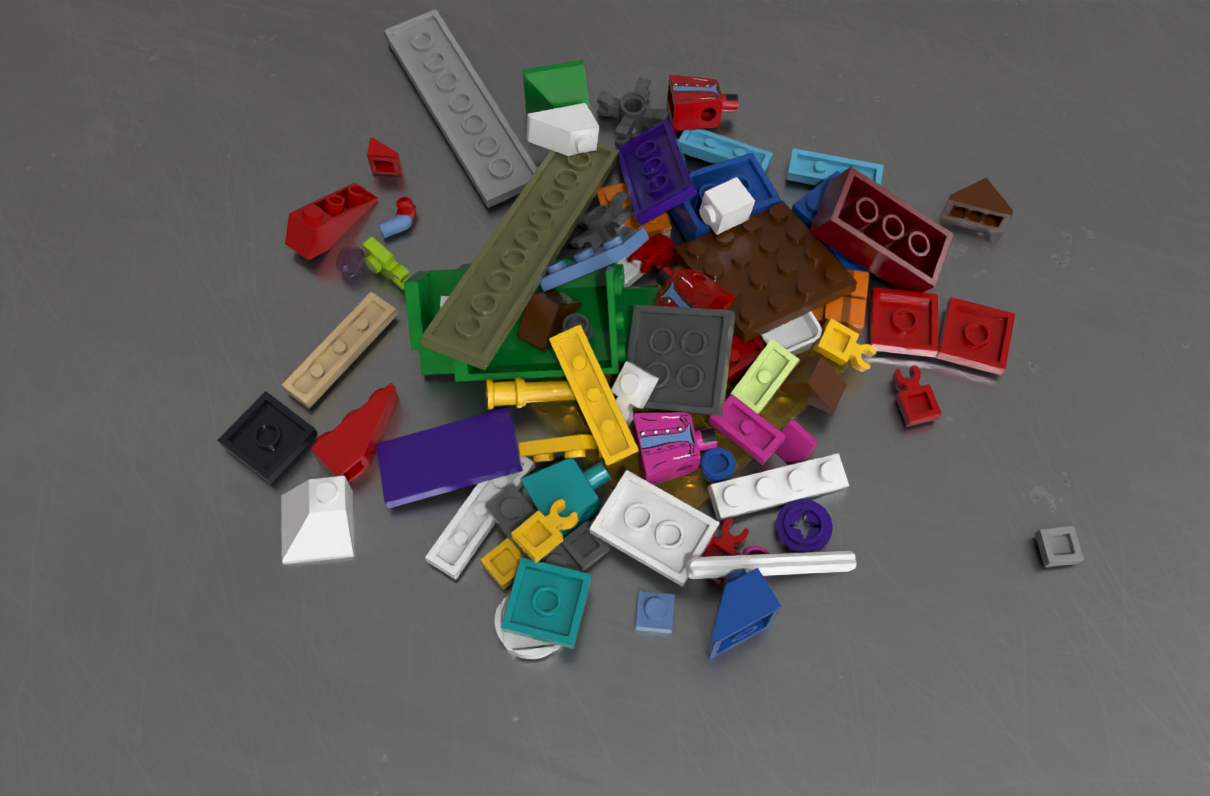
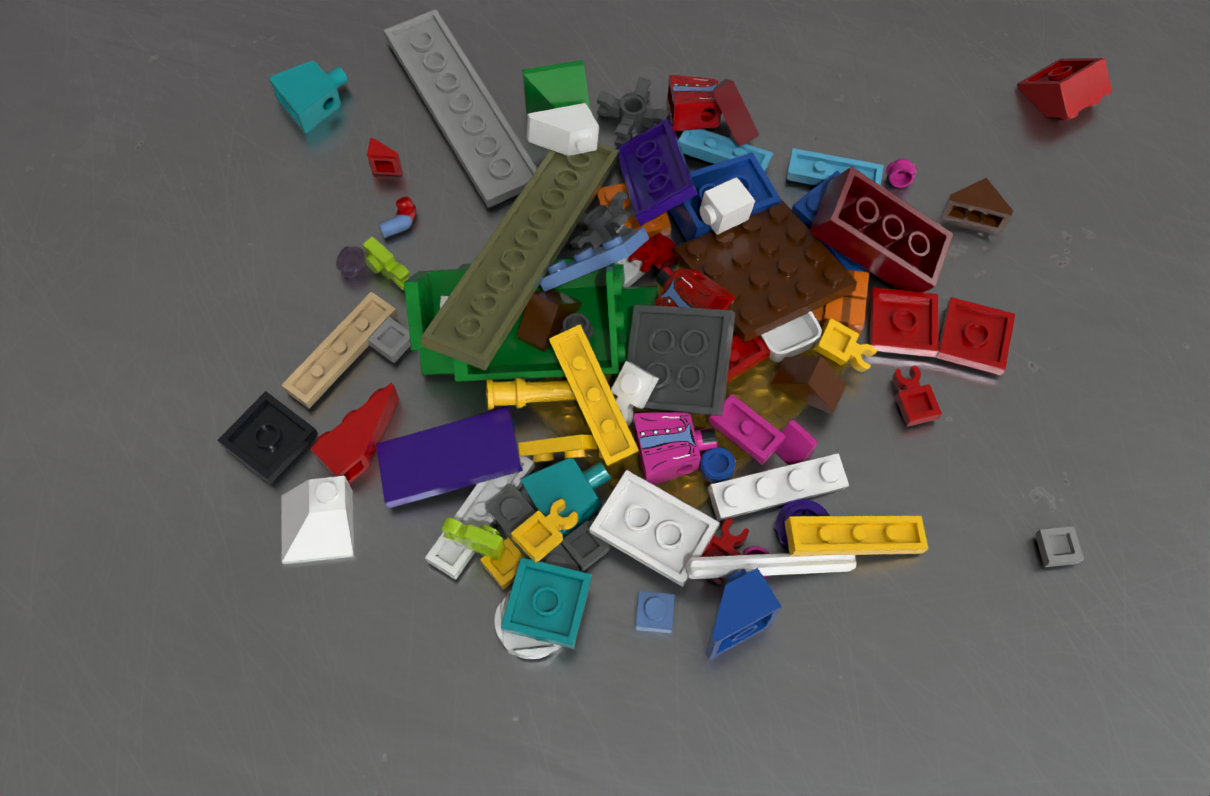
red slope [285,183,378,260] -> none
yellowish green plate [730,339,800,414] -> none
none -> teal torso [269,61,348,133]
none -> light grey plate [367,317,411,363]
none -> lime plate [441,517,505,562]
none -> dark red slope [712,79,759,146]
none -> yellow plate [785,516,929,556]
none -> dark pink plate [886,159,917,188]
none -> red slope [1017,58,1112,120]

